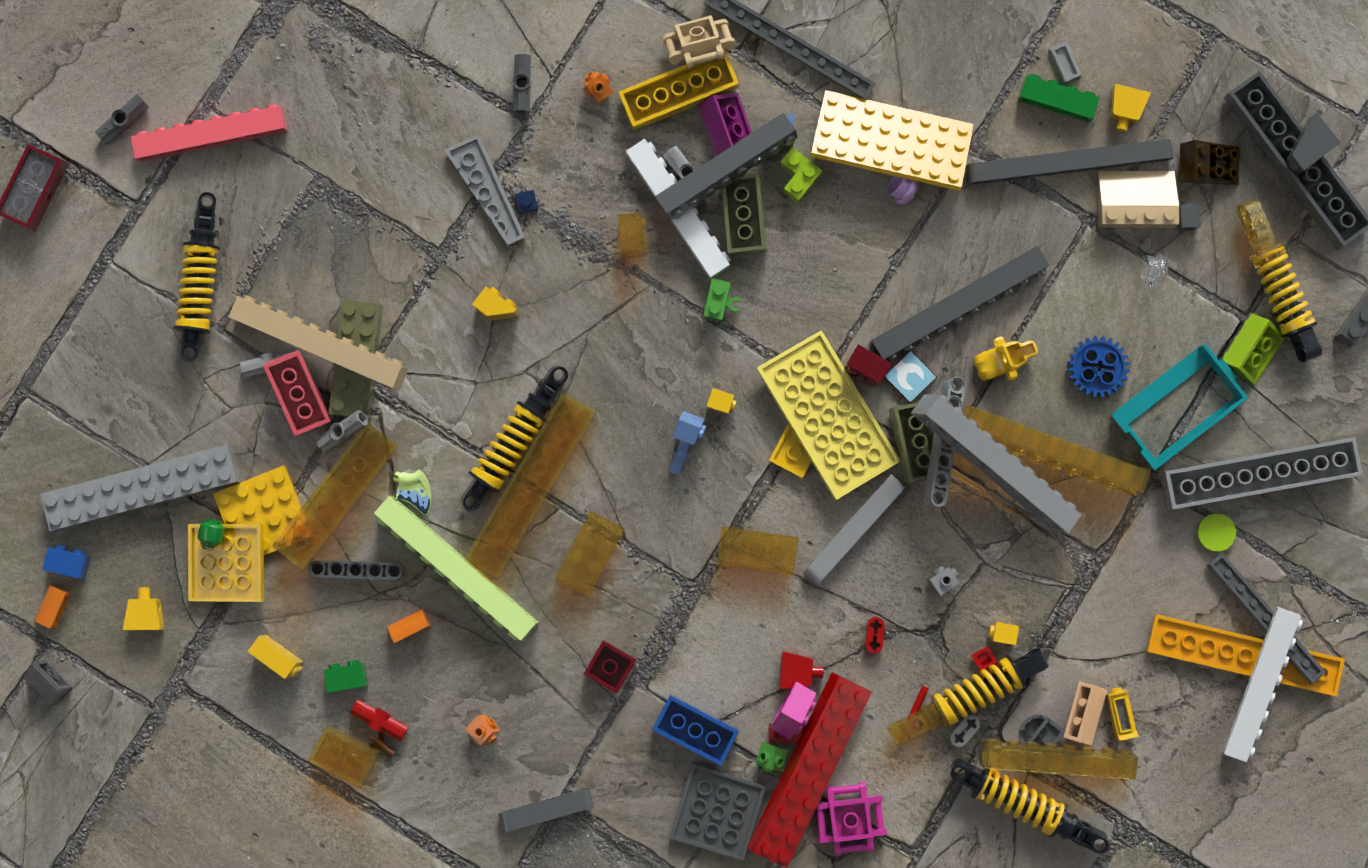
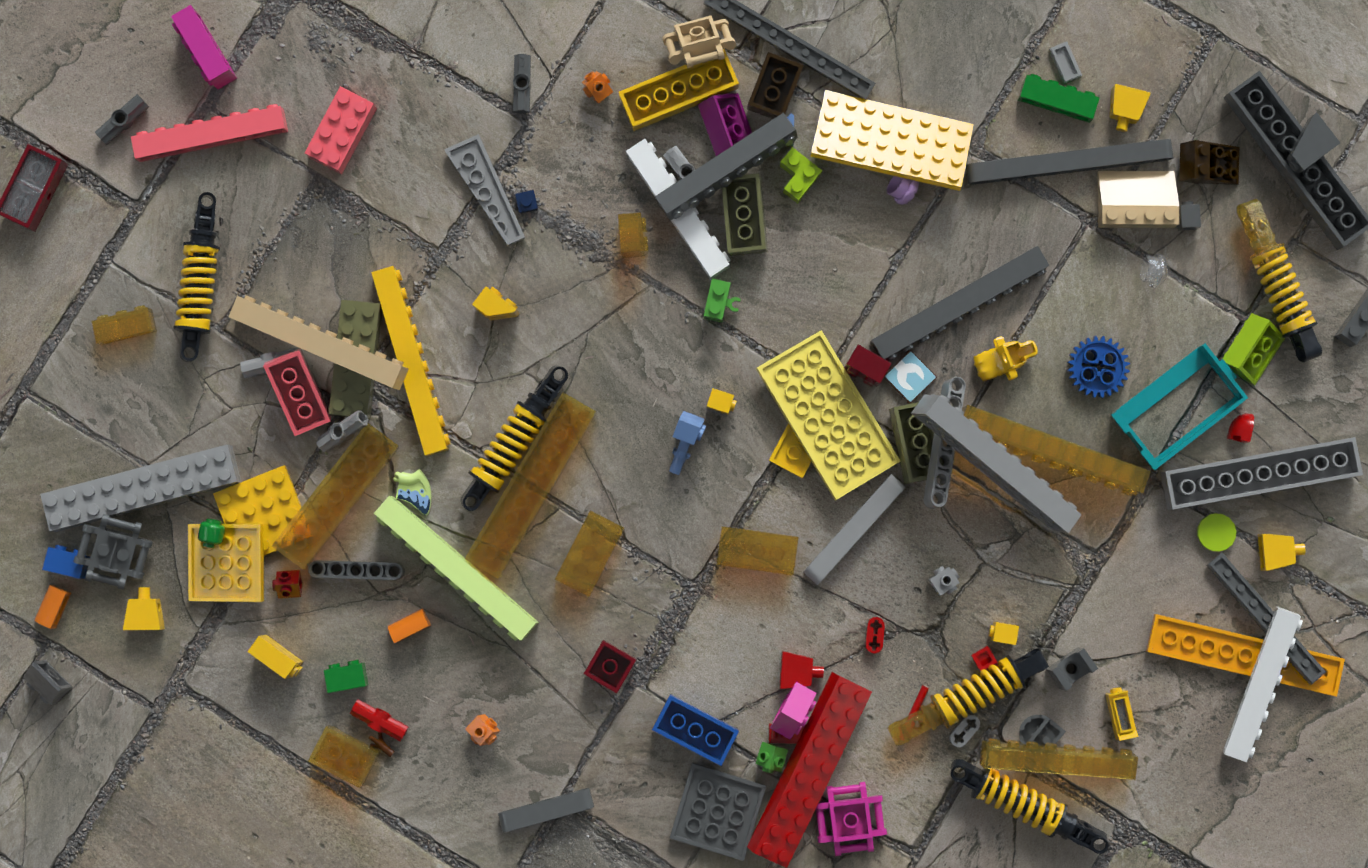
light nougat brick [1064,681,1107,746] -> none
none -> dark grey brick [73,514,153,590]
none -> clear yellow brick [91,305,157,345]
none -> dark pink brick [171,5,237,90]
none -> dark red brick [272,570,303,599]
none -> coral brick [305,86,377,175]
none -> yellow brick [371,266,451,456]
none -> dark brown brick [747,52,804,119]
none -> dark grey piece [1046,647,1098,691]
none -> red brick [1227,413,1254,443]
none -> yellow torso [1257,534,1306,571]

